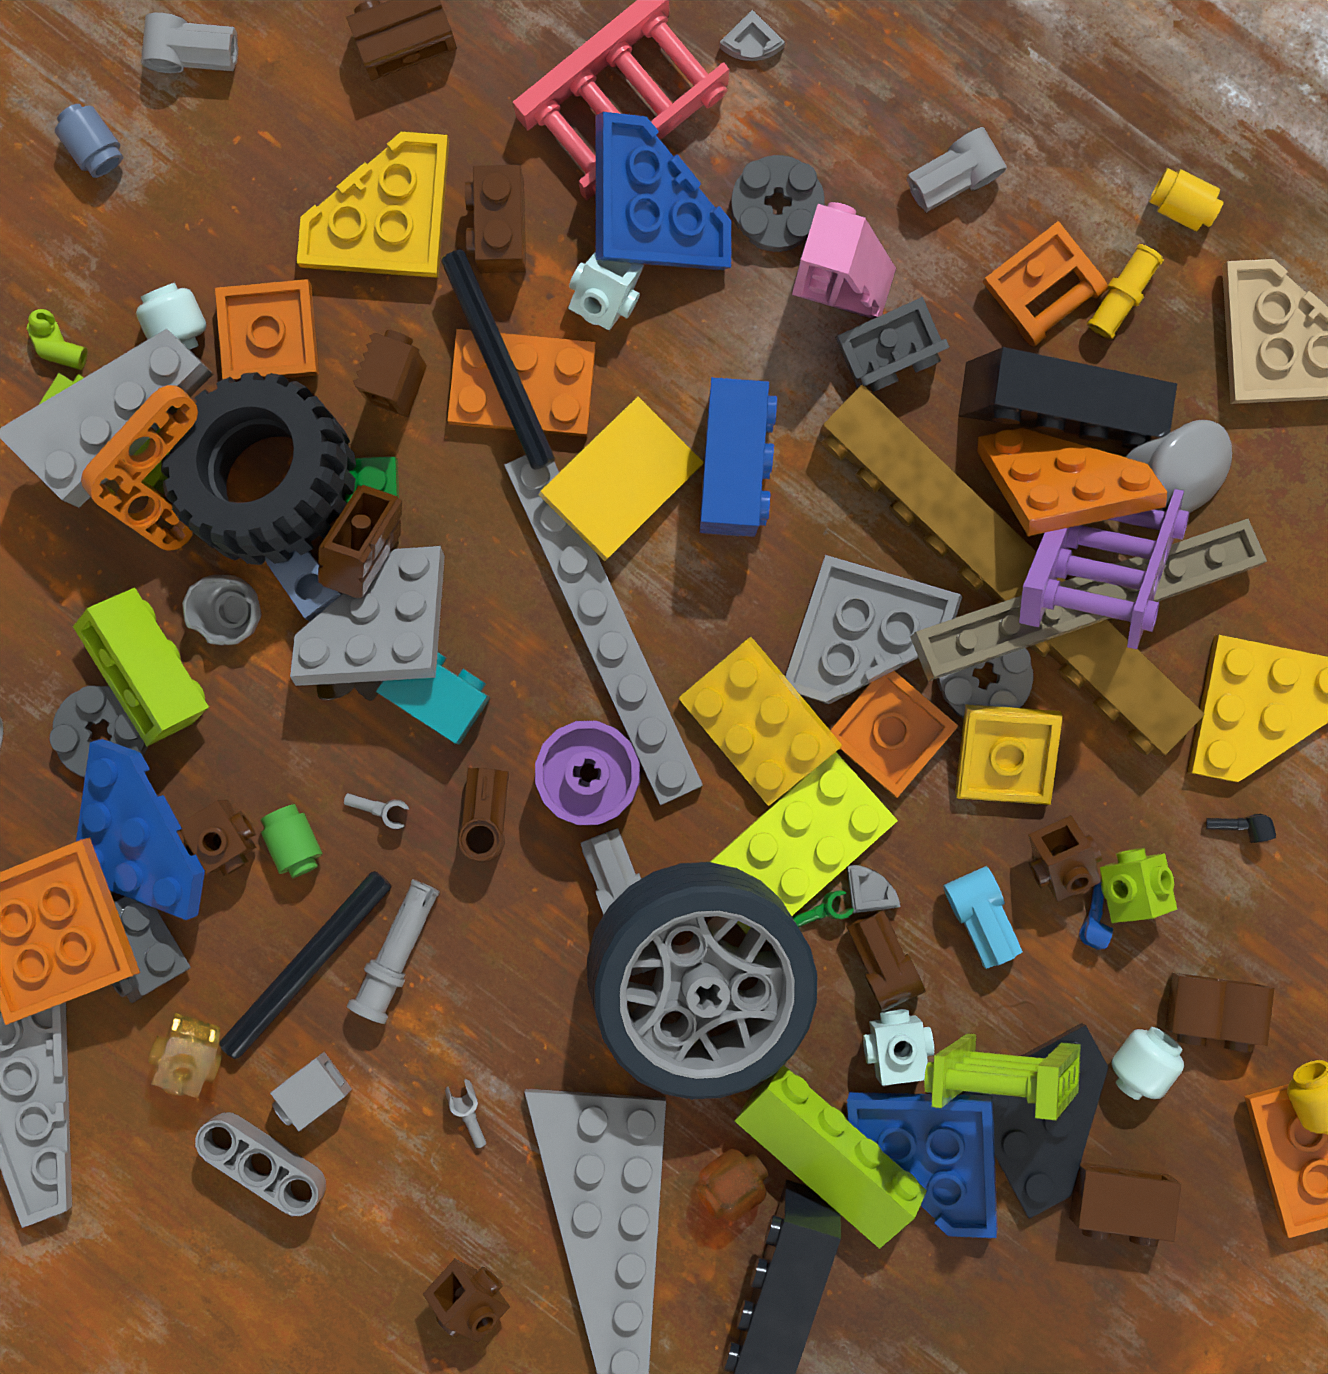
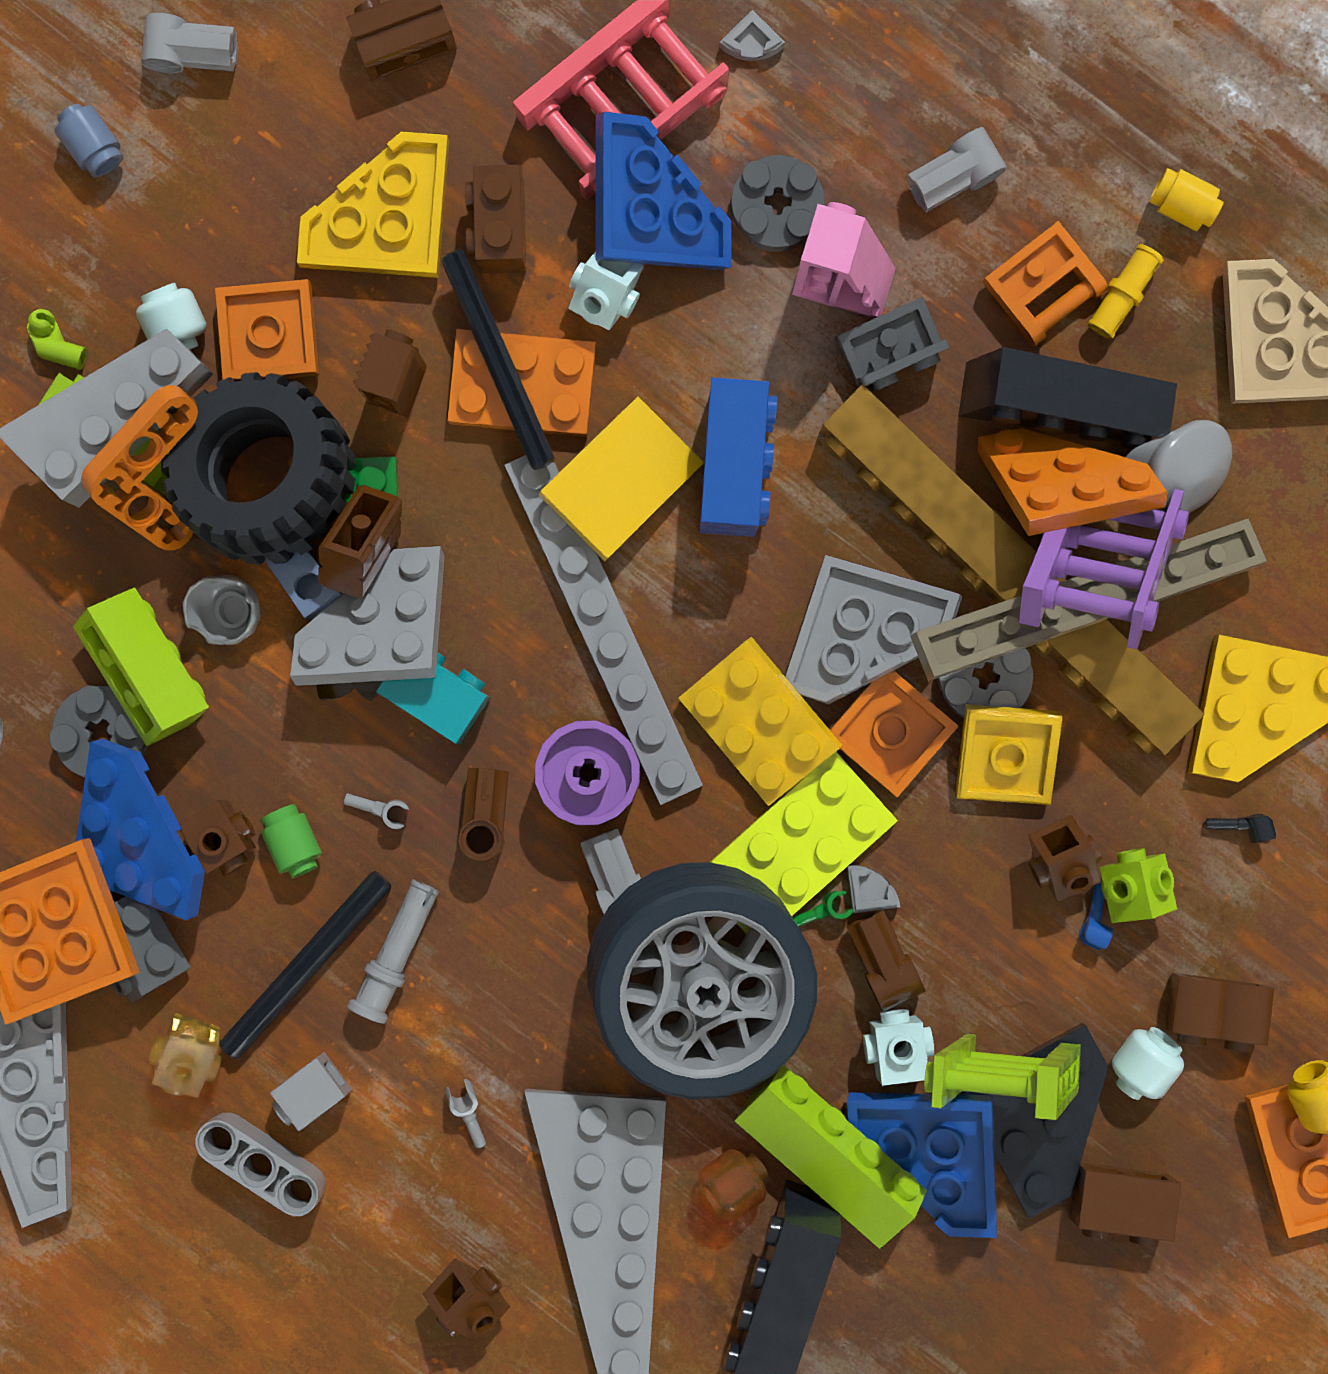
medium azure piece [943,866,1023,969] -> none

